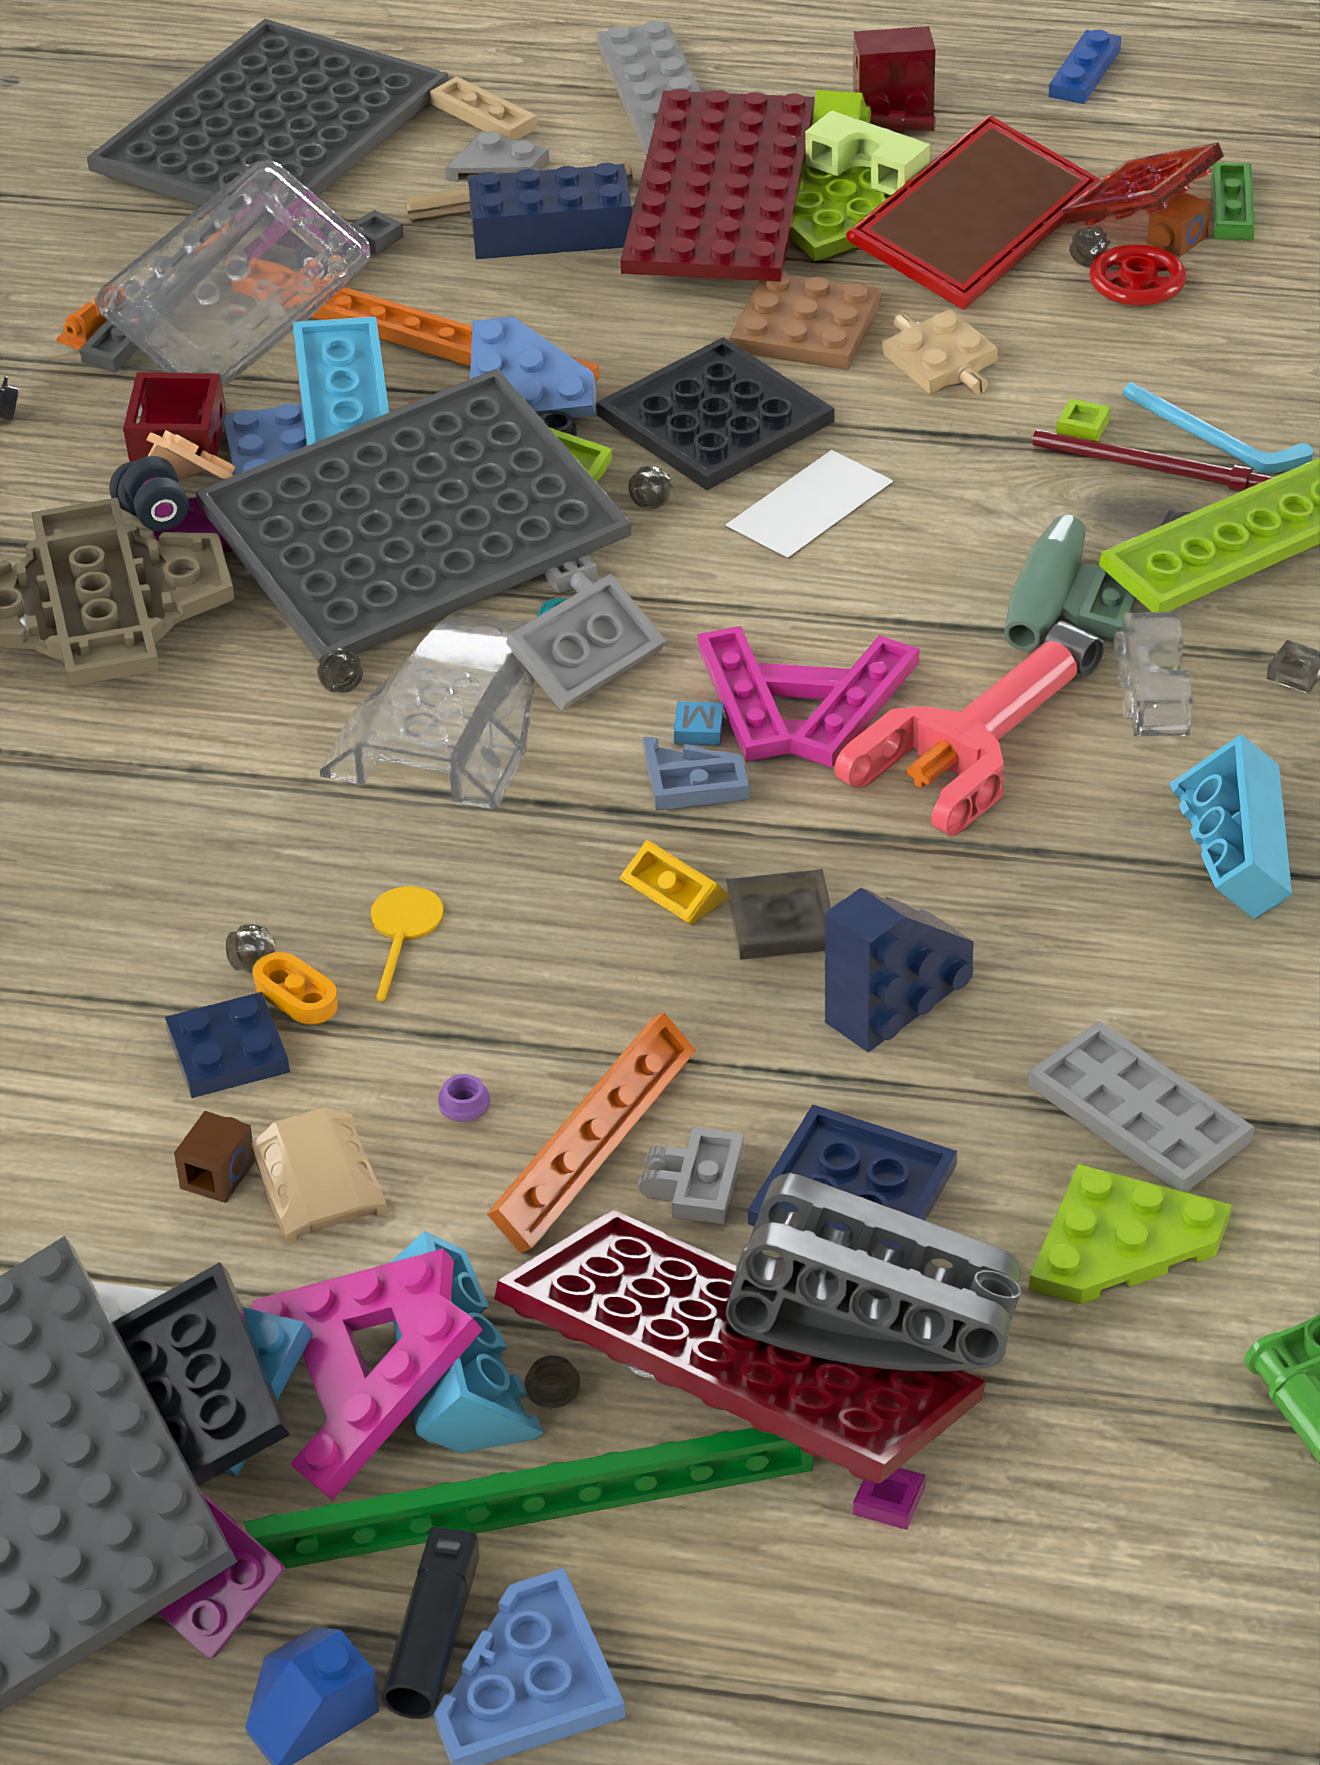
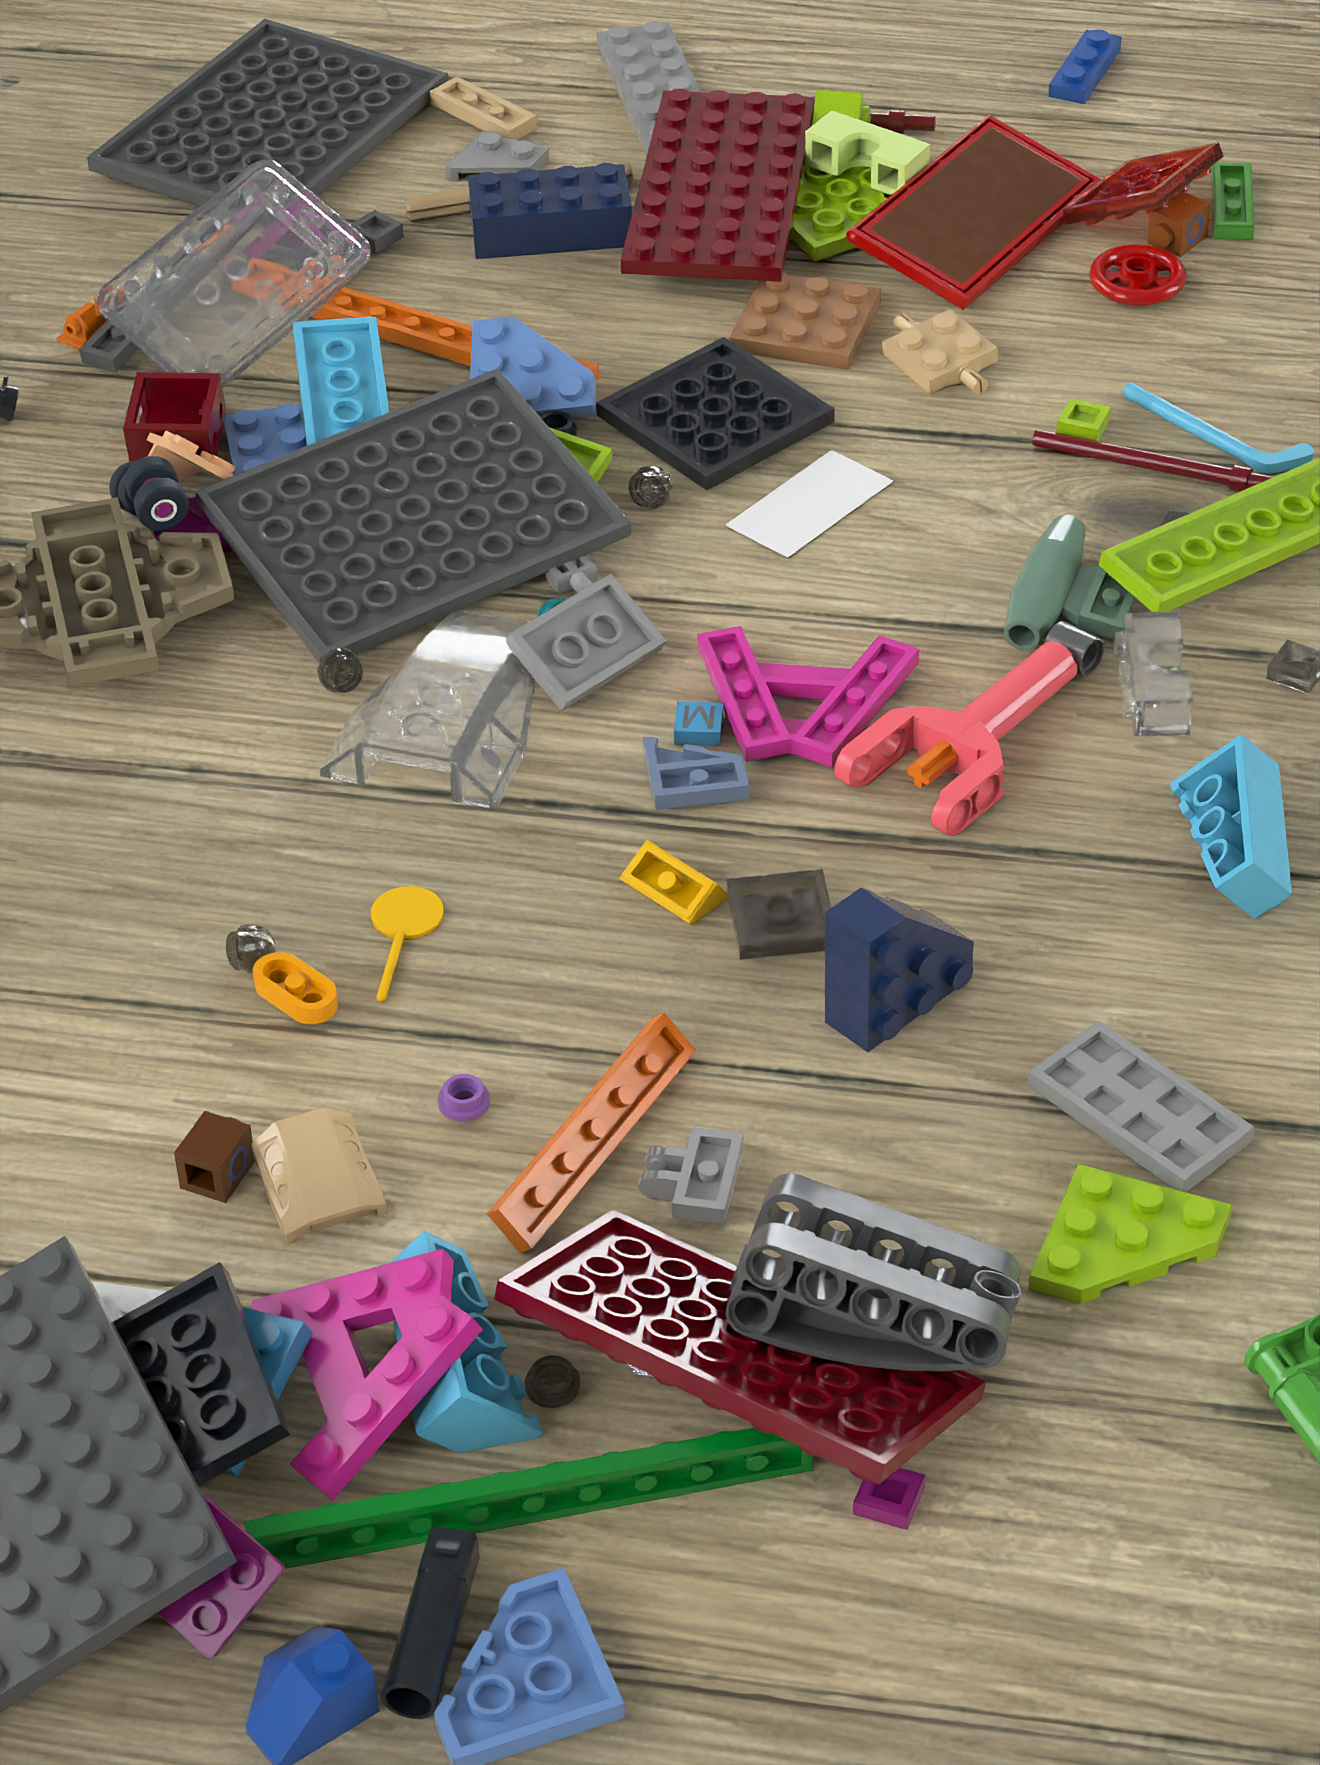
dark blue plate [165,992,290,1098] -> none
dark blue plate [748,1104,957,1250] -> none
dark red piece [853,26,936,116] -> none
clear smoke plate [1069,226,1111,268] -> none

